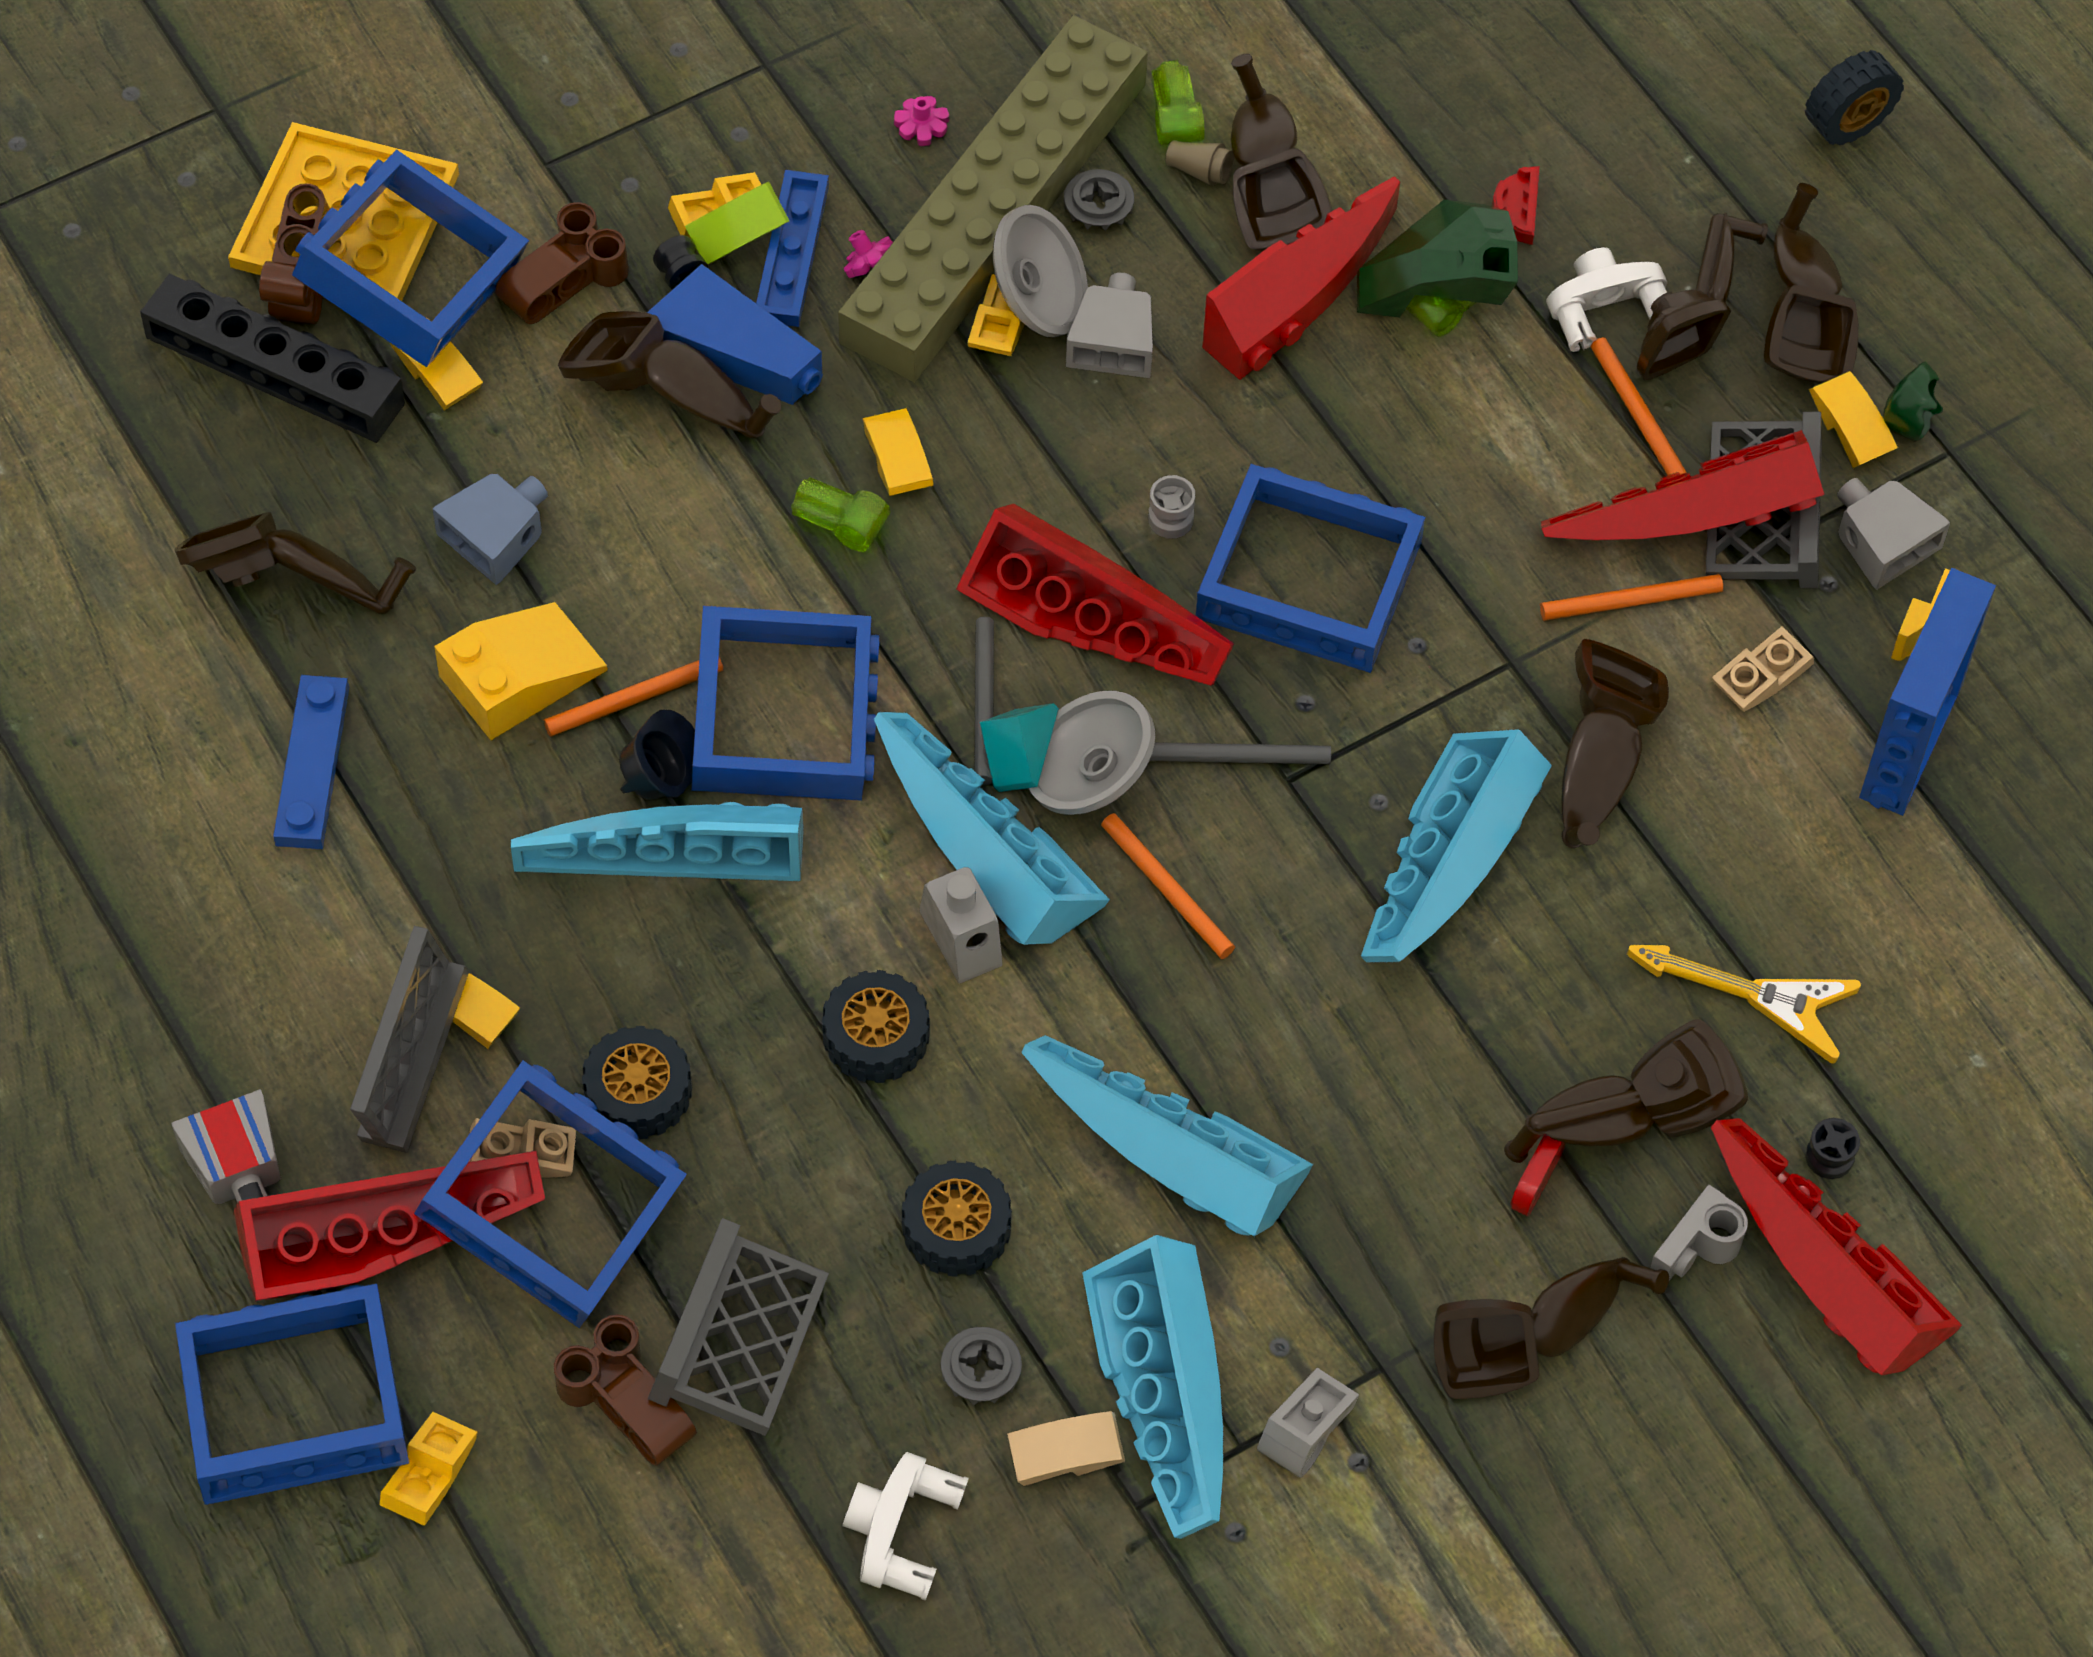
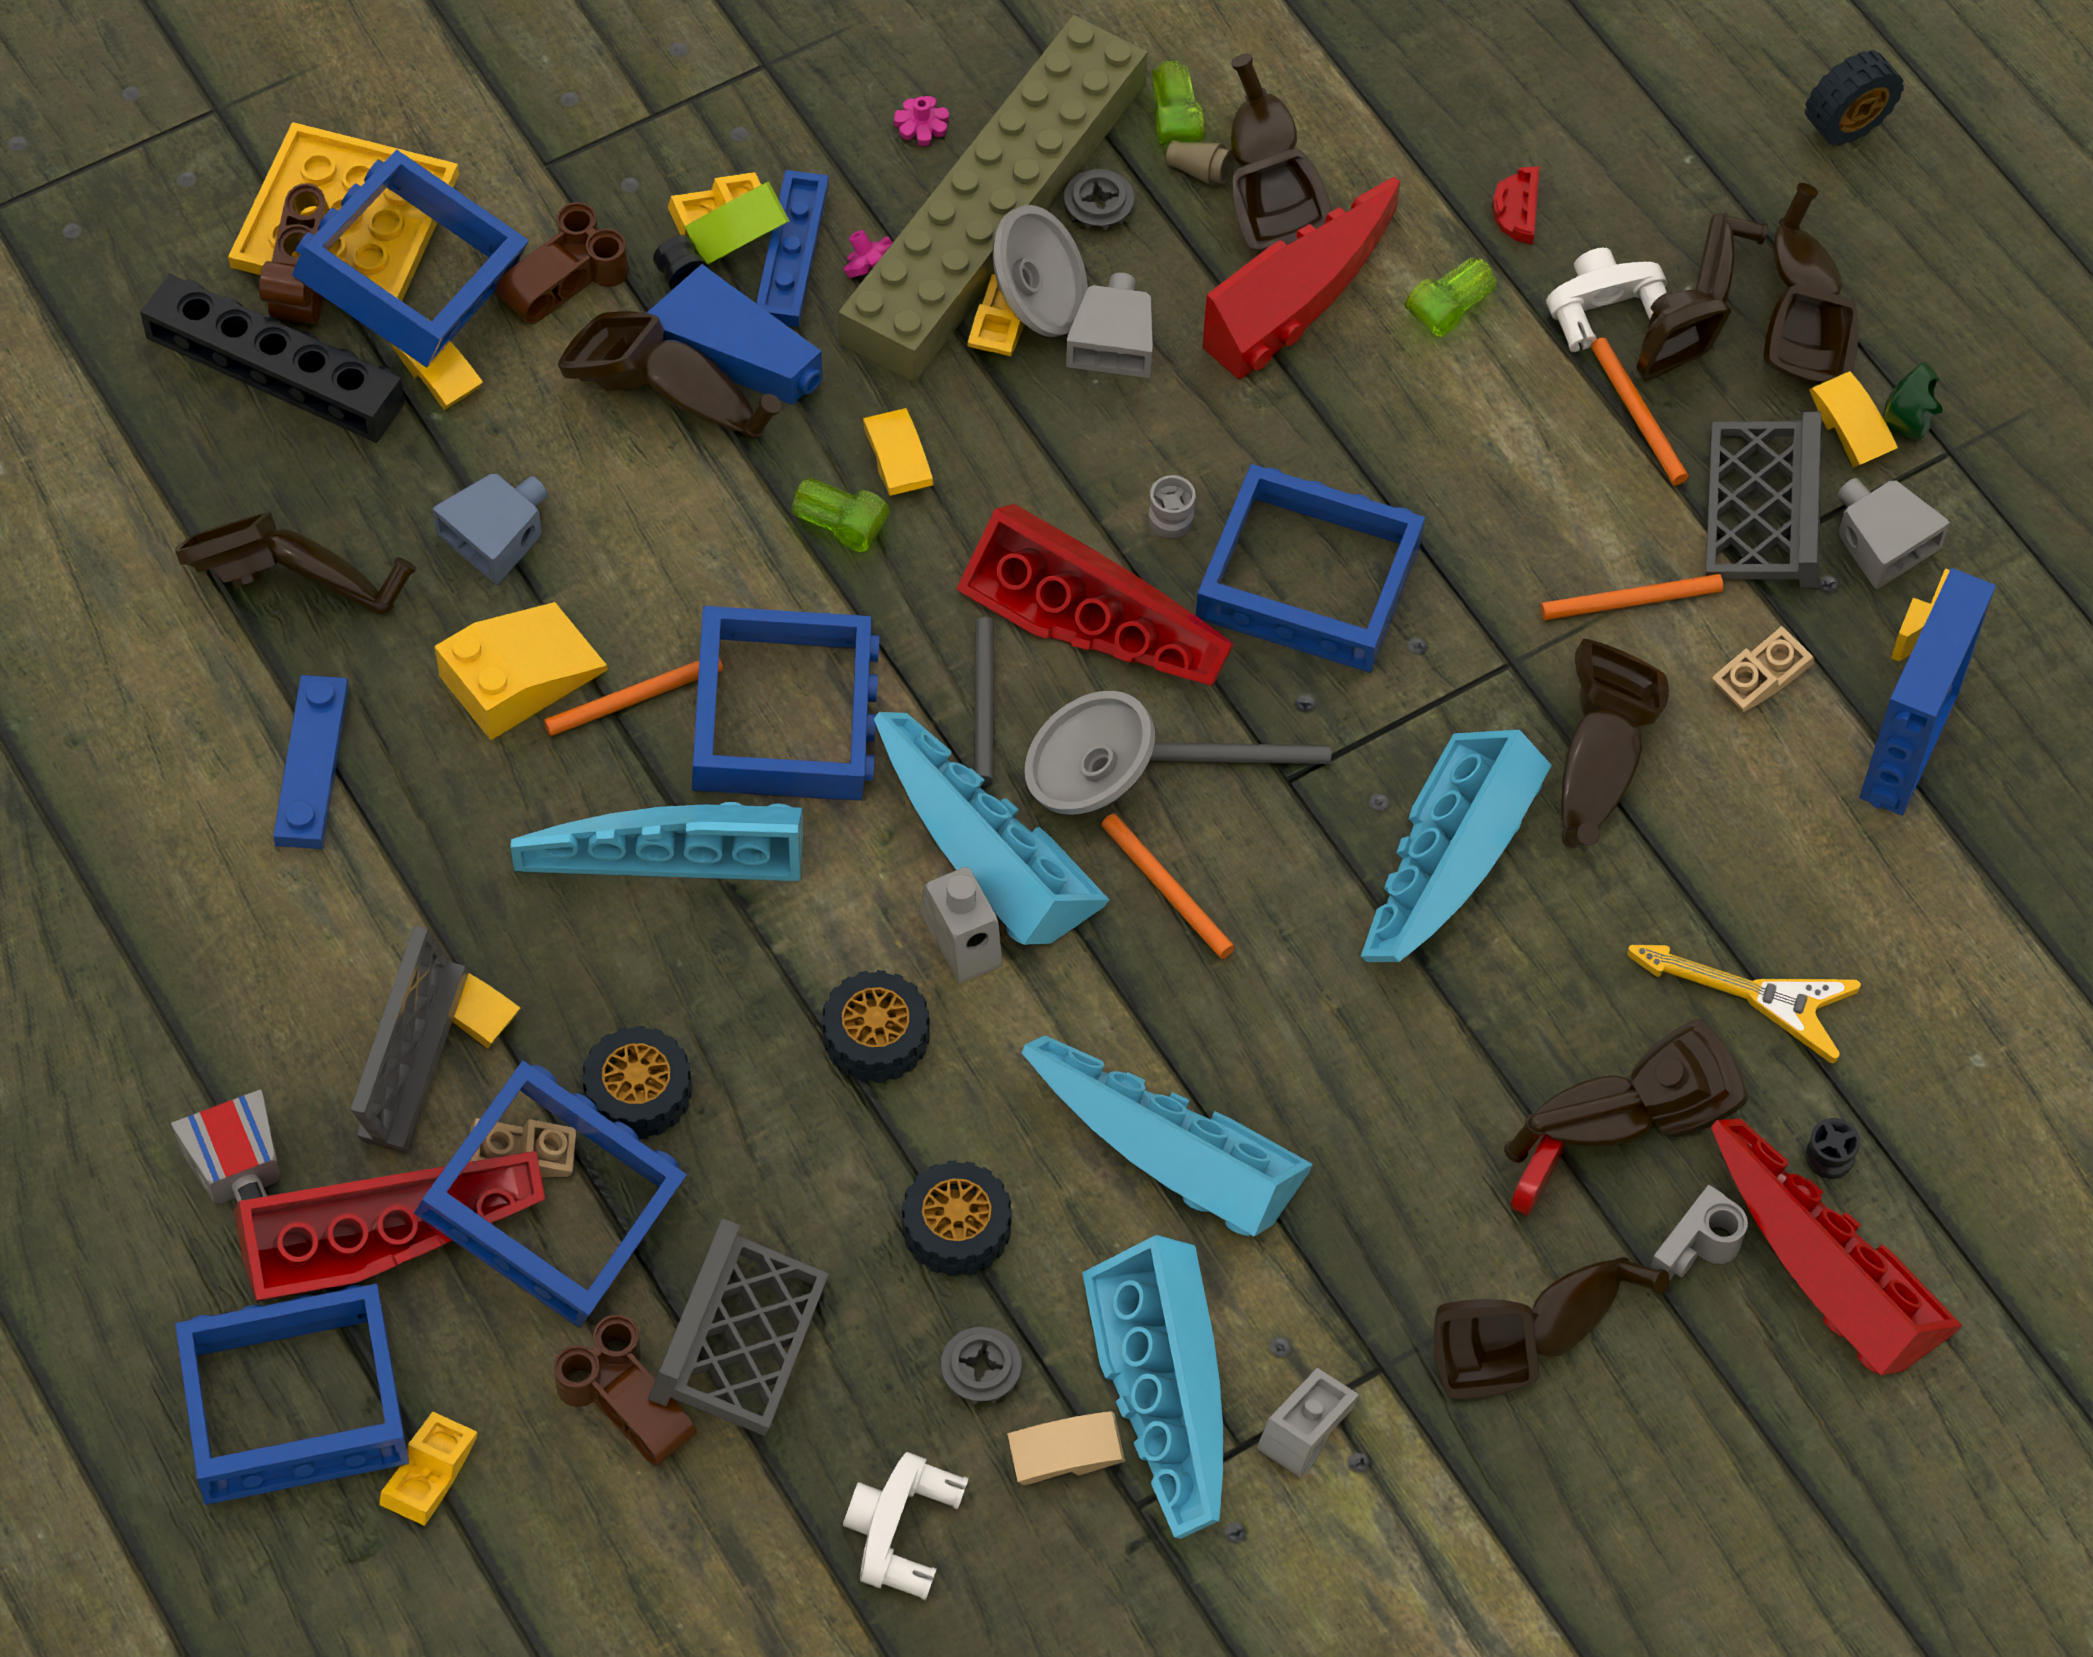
black piece [619,710,695,800] -> none
teal slope [980,703,1059,792] -> none
dark green brick [1357,199,1518,318] -> none
red wedge [1541,430,1825,540] -> none

